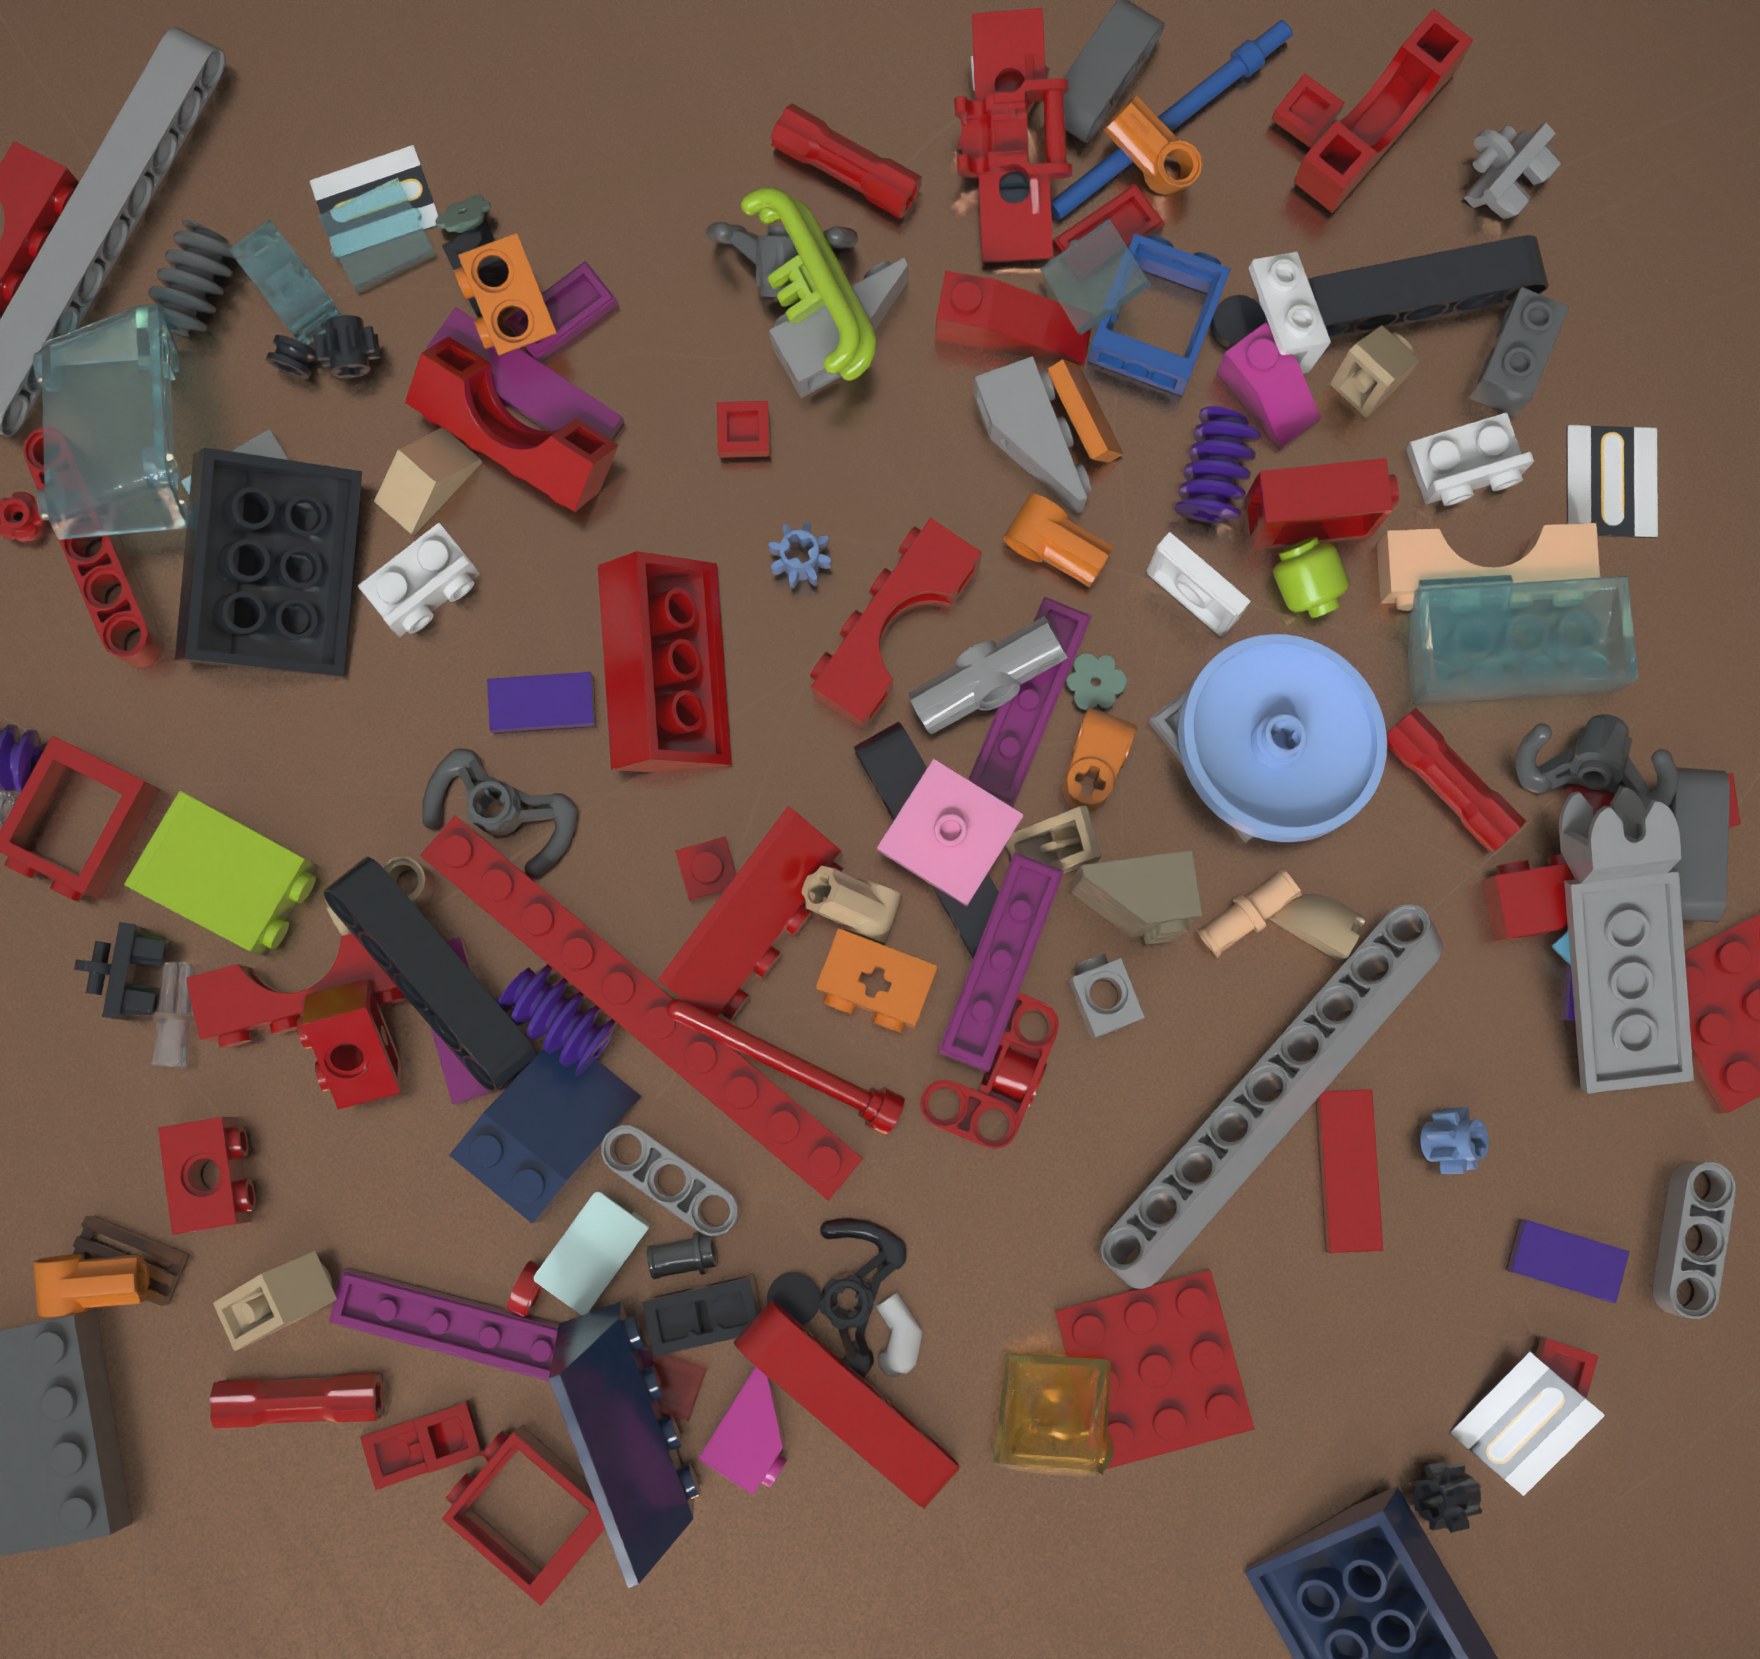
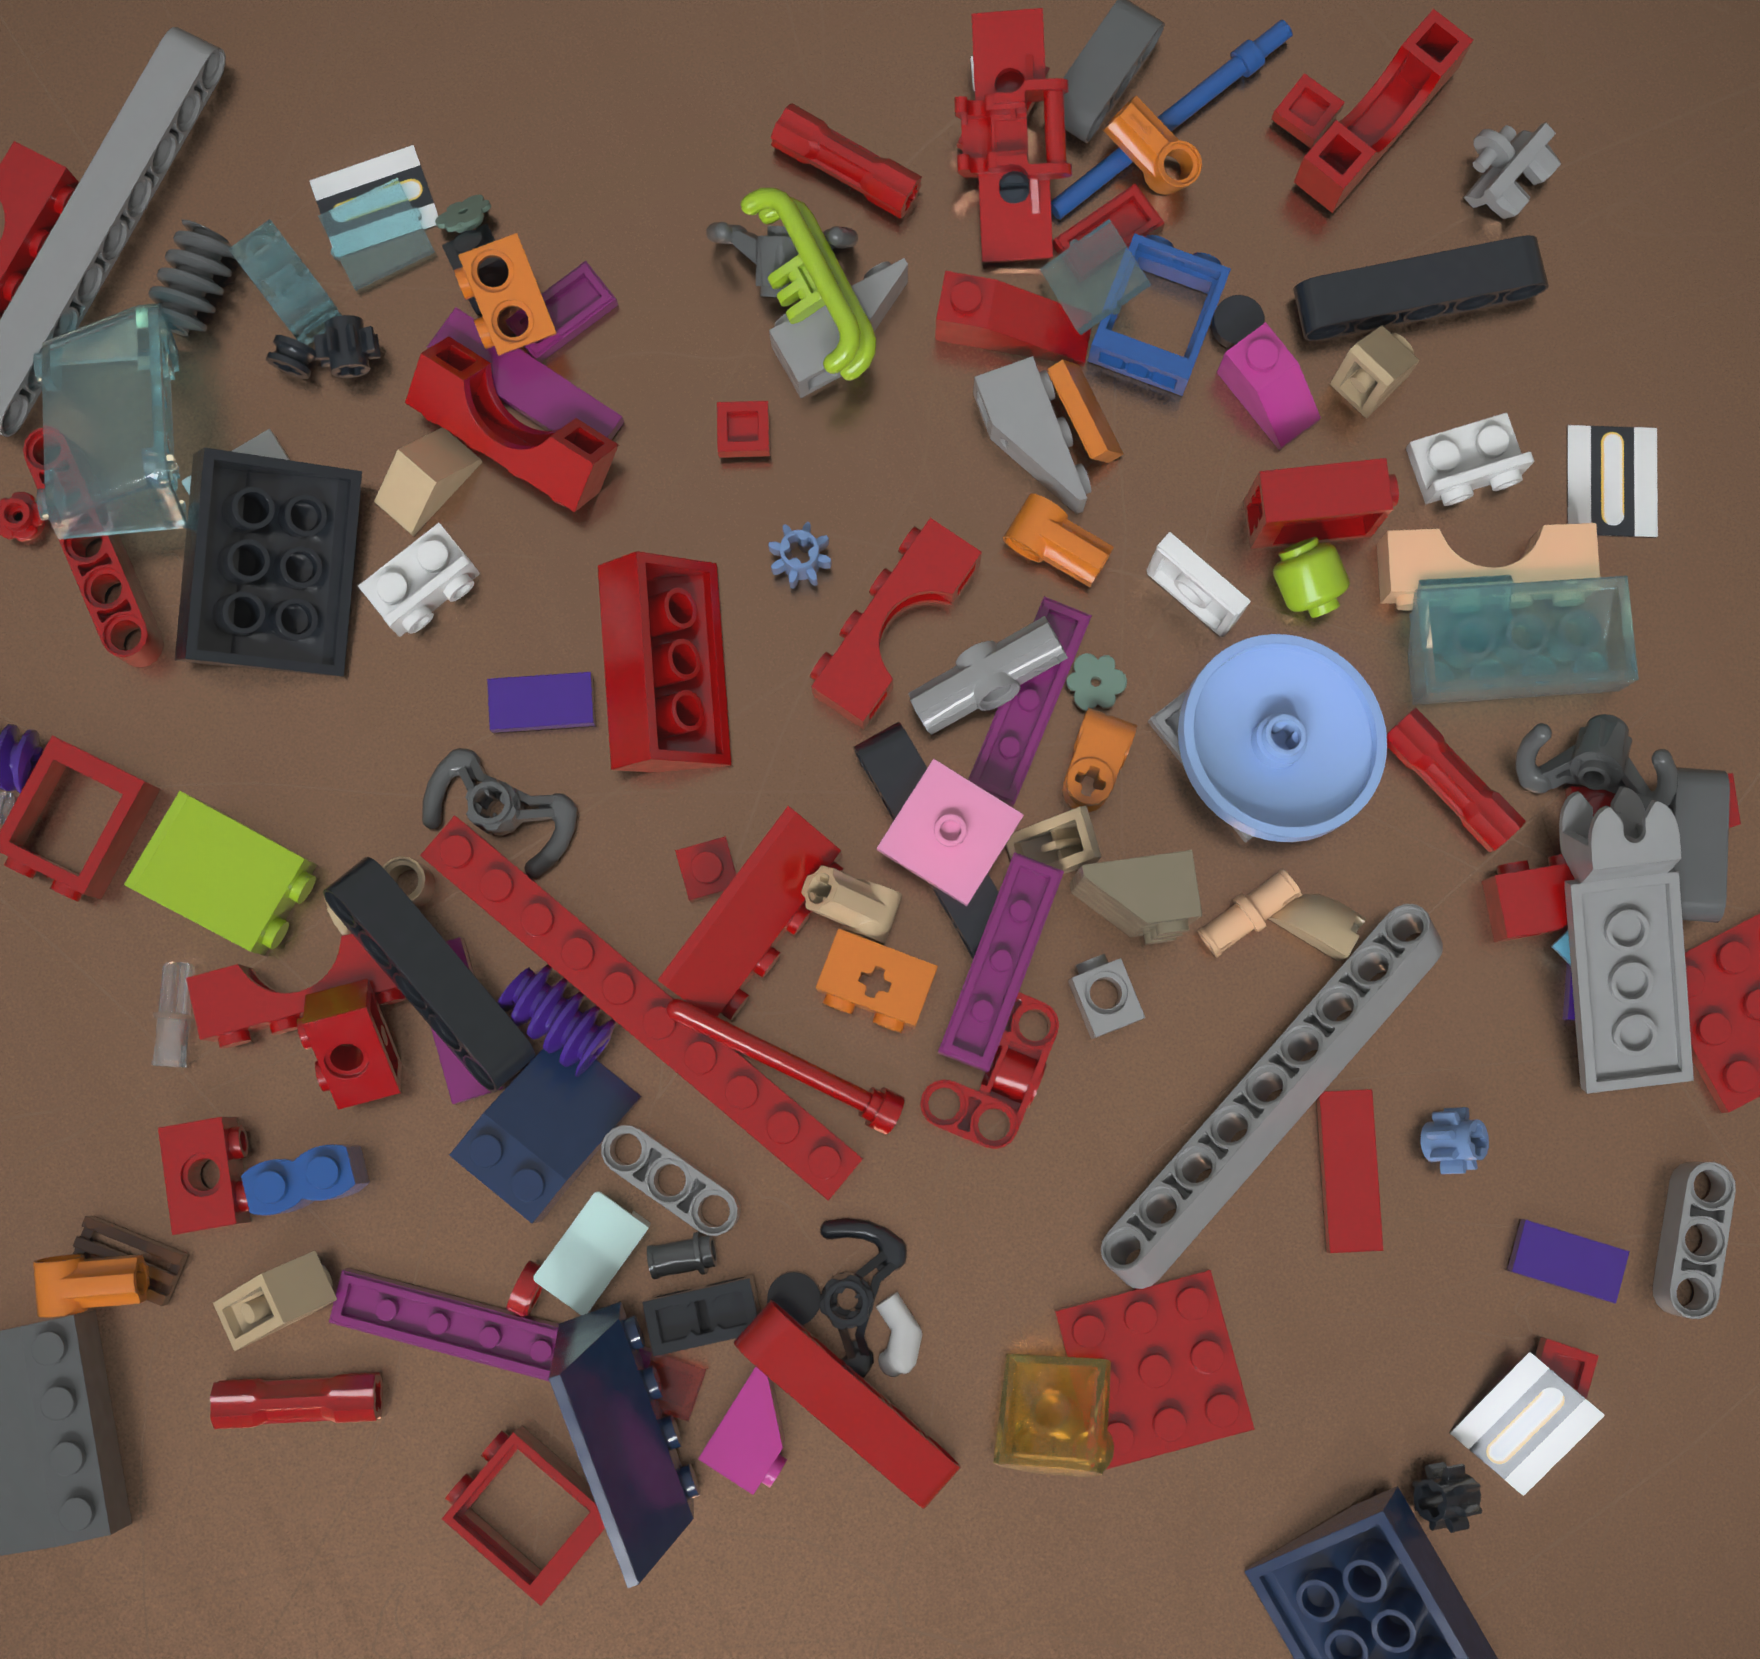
black hips [74,922,169,1020] -> none
red slope [360,1402,482,1491] -> none
dark purple piece [1174,406,1261,522] -> none
white bracket [1249,252,1331,373] -> none
dark grey brick [1469,287,1570,418] -> none
none -> blue brick [241,1144,370,1215]

